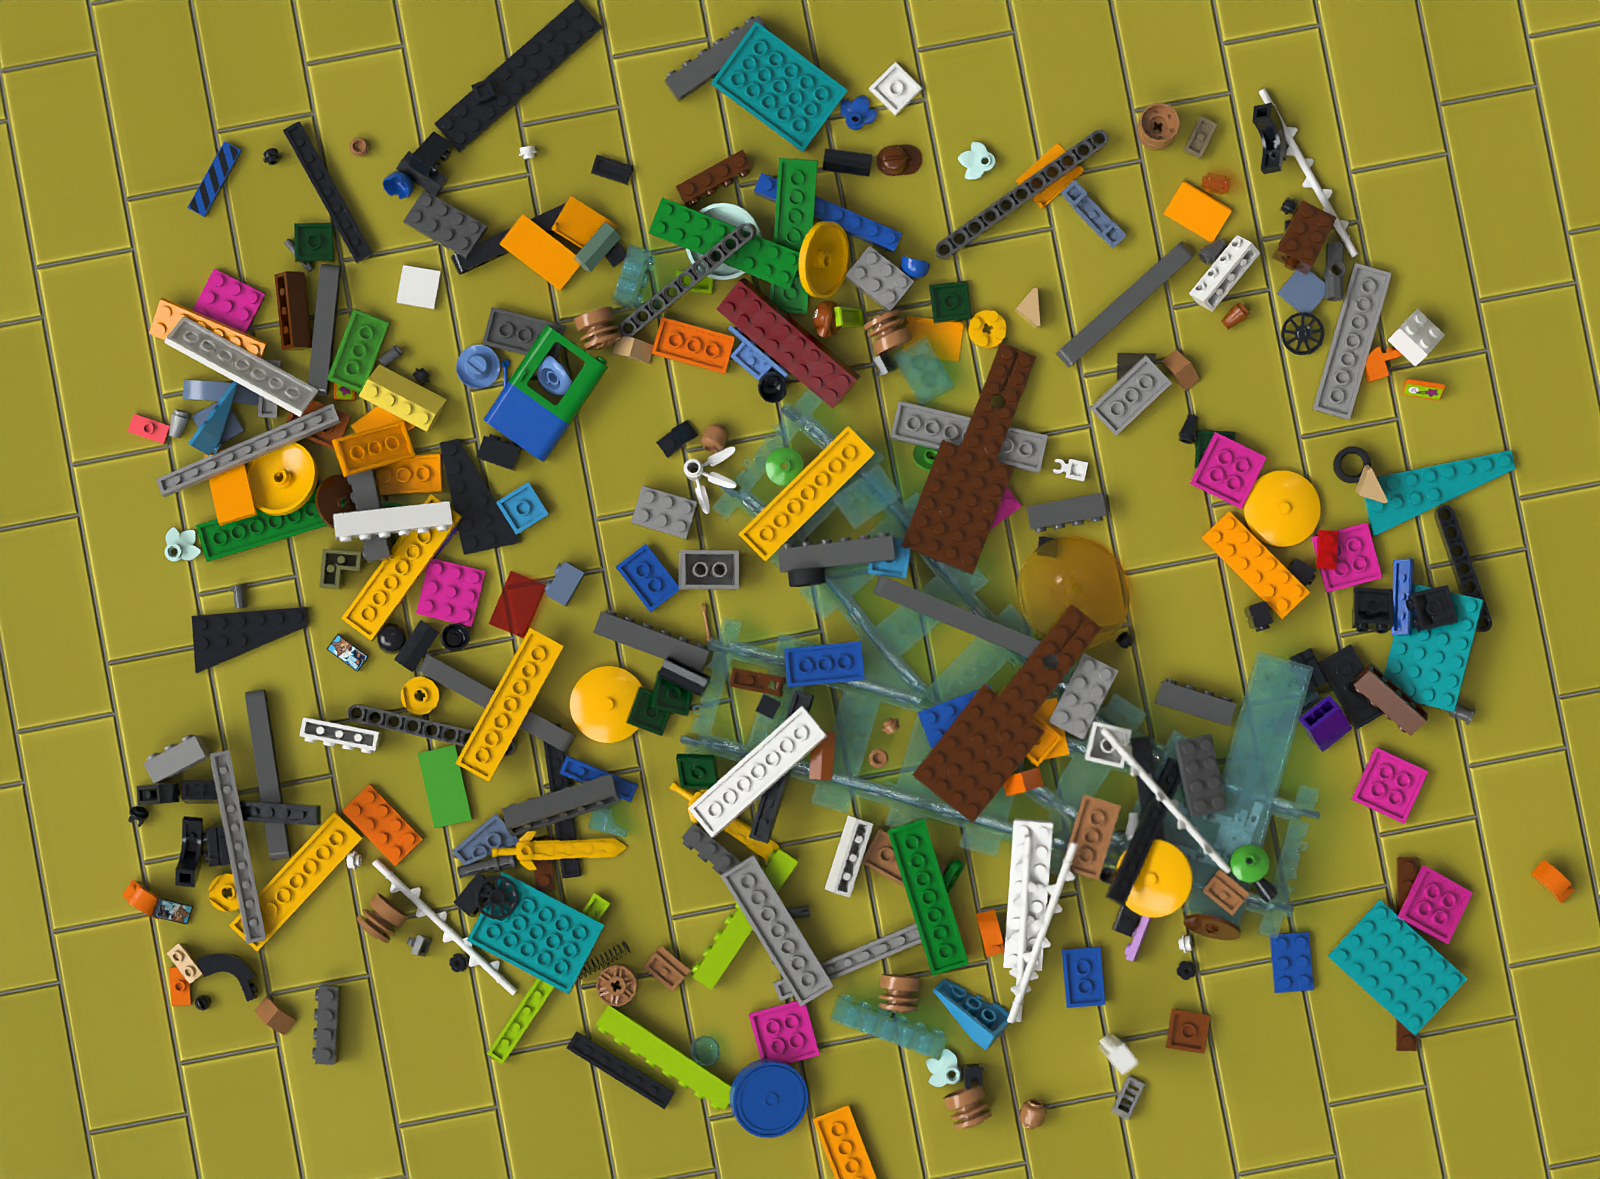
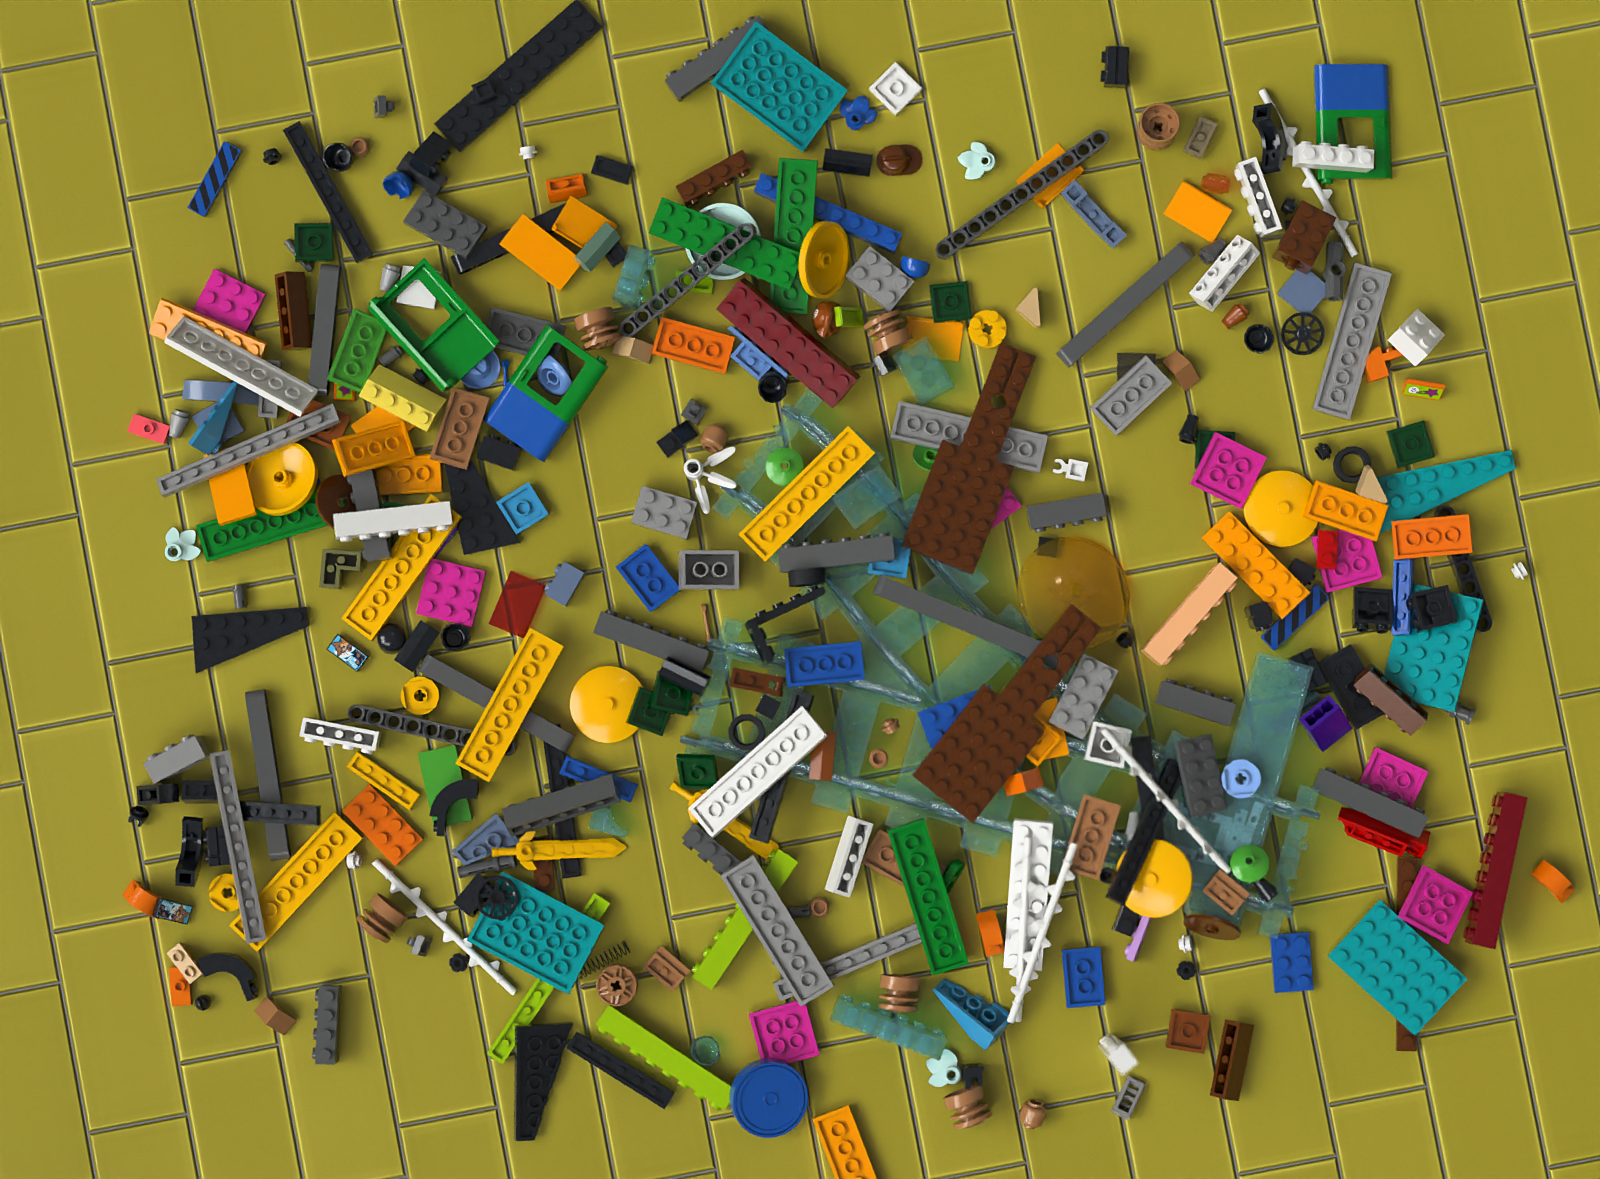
none -> black hair [323,143,354,172]
none -> yellow tile [347,751,421,810]
none -> green piece [368,258,499,393]
none -> dark grey tile [374,95,395,118]
none -> light grey cone [379,263,401,292]
none -> medium nougat plate [430,387,490,470]
none -> black arch [430,779,479,836]
none -> black wing [514,1022,573,1141]
none -> orange slope [546,173,587,203]
none -> dark grey tile [681,399,707,425]
none -> black tyre [728,714,765,751]
none -> black bracket [744,585,825,666]
none -> medium nougat plate [810,898,829,917]
none -> black brick [1100,46,1129,88]
none -> light nougat brick [1140,563,1237,666]
none -> reddish brown brick [1210,1019,1254,1101]
none -> light blue plate [1221,759,1261,798]
none -> white brick [1234,157,1282,238]
none -> black hair [1244,324,1274,354]
none -> tile [1261,584,1330,651]
none -> white brick [1292,141,1374,173]
none -> light orange tile [1303,480,1389,542]
none -> dark grey brick [1310,767,1429,838]
none -> piece [1314,64,1392,184]
none -> black plate [1314,443,1332,461]
none -> red wedge [1338,807,1430,859]
none -> dark green tile [1386,421,1435,468]
none -> orange plate [1391,514,1473,560]
none -> dark red brick [1463,792,1528,949]
none -> white plate [1511,562,1528,580]

